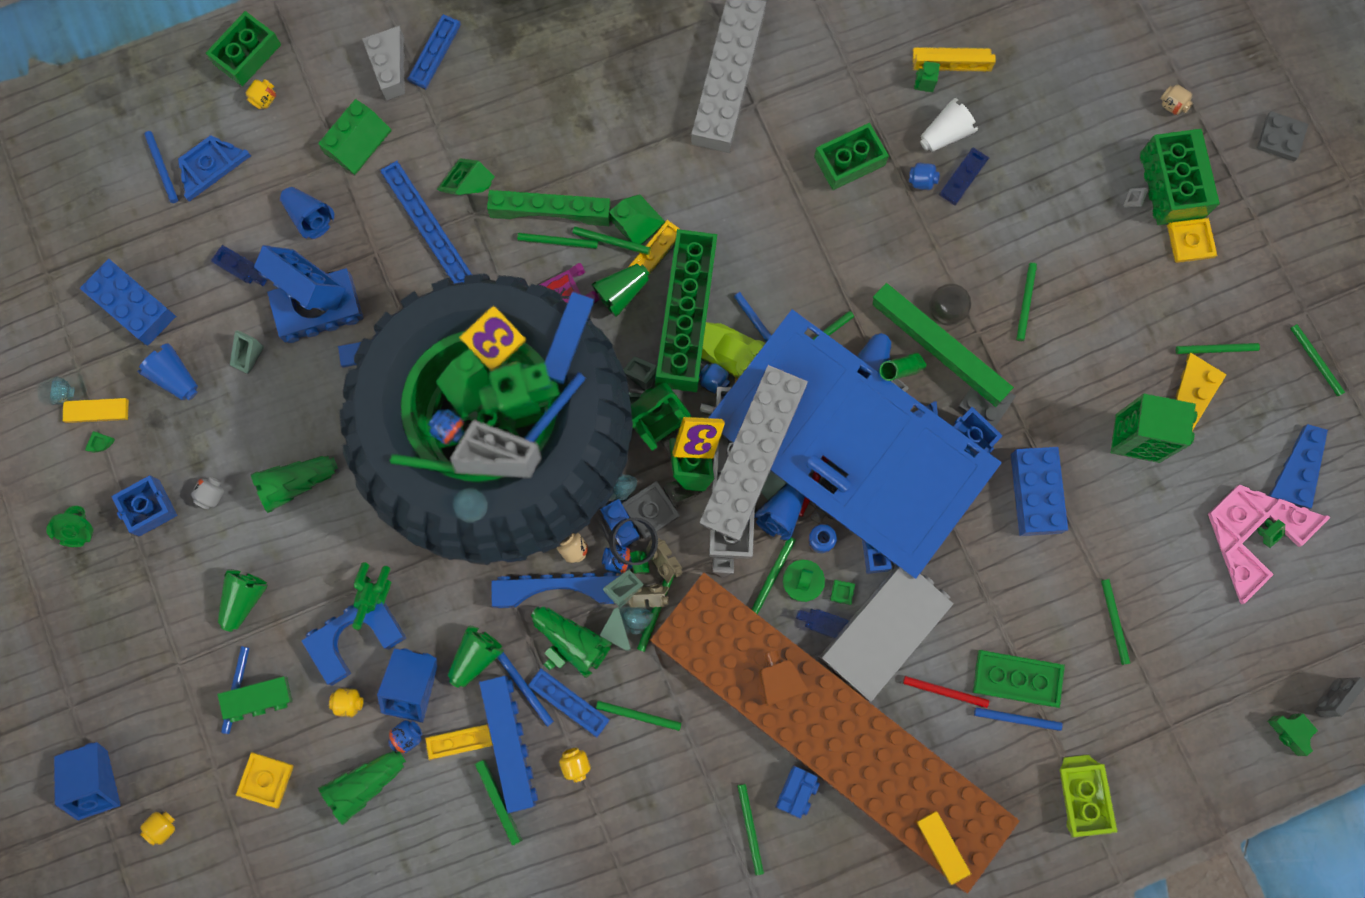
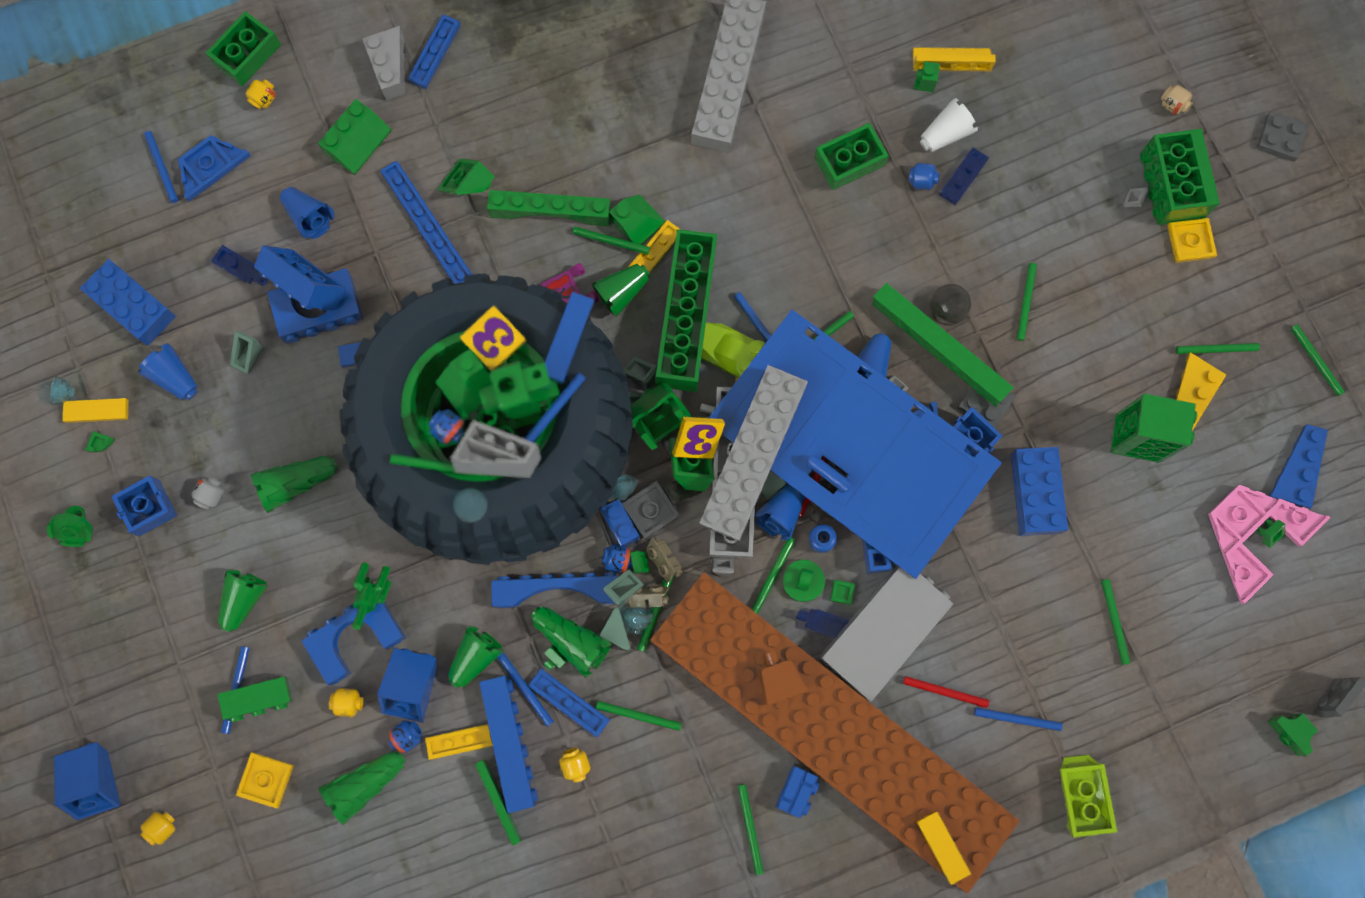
green bar [517,233,598,249] -> none
tan head [557,533,588,563] -> none
black tyre [609,518,658,565] -> none
blue head [699,363,730,394] -> none
green piece [879,353,927,381] -> none
green tile [972,650,1065,708] -> none

